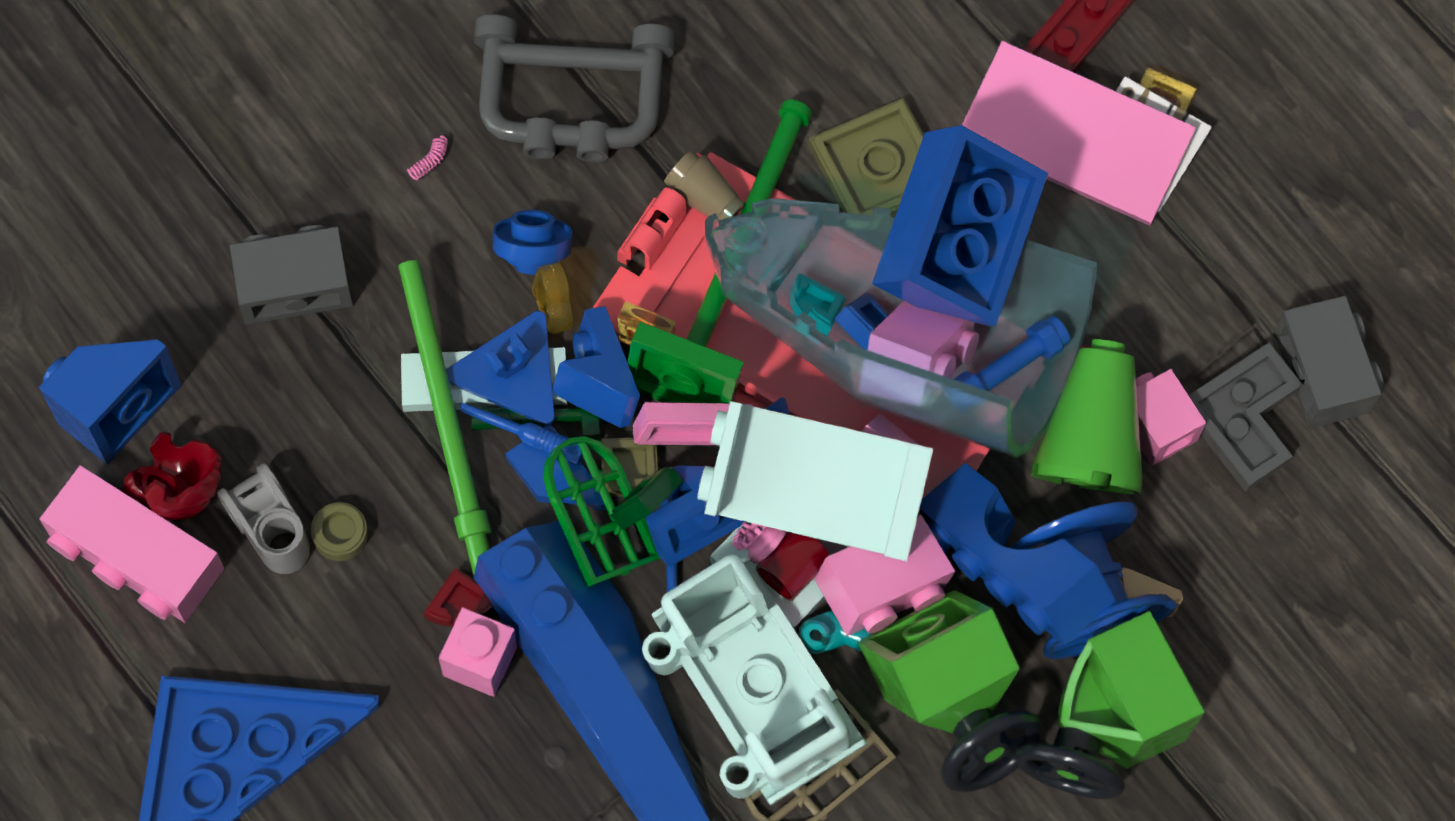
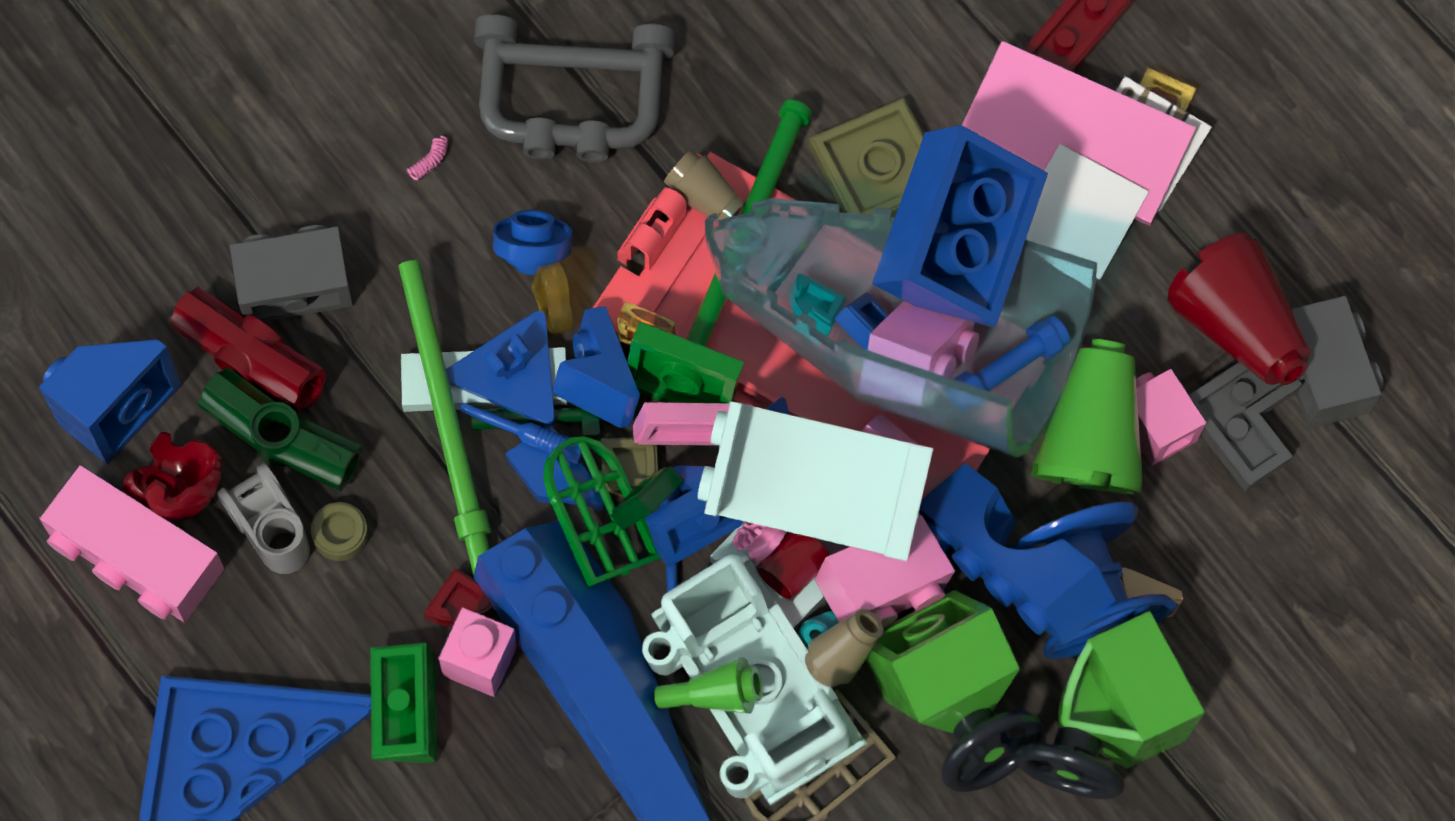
none -> dark red piece [169,286,328,412]
none -> dark green piece [197,367,363,491]
none -> green slope [370,643,437,763]
none -> bright green cone [654,657,762,714]
none -> dark tan cone [805,609,883,687]
none -> white sticker [1026,144,1149,280]
none -> dark red cone [1167,233,1311,385]

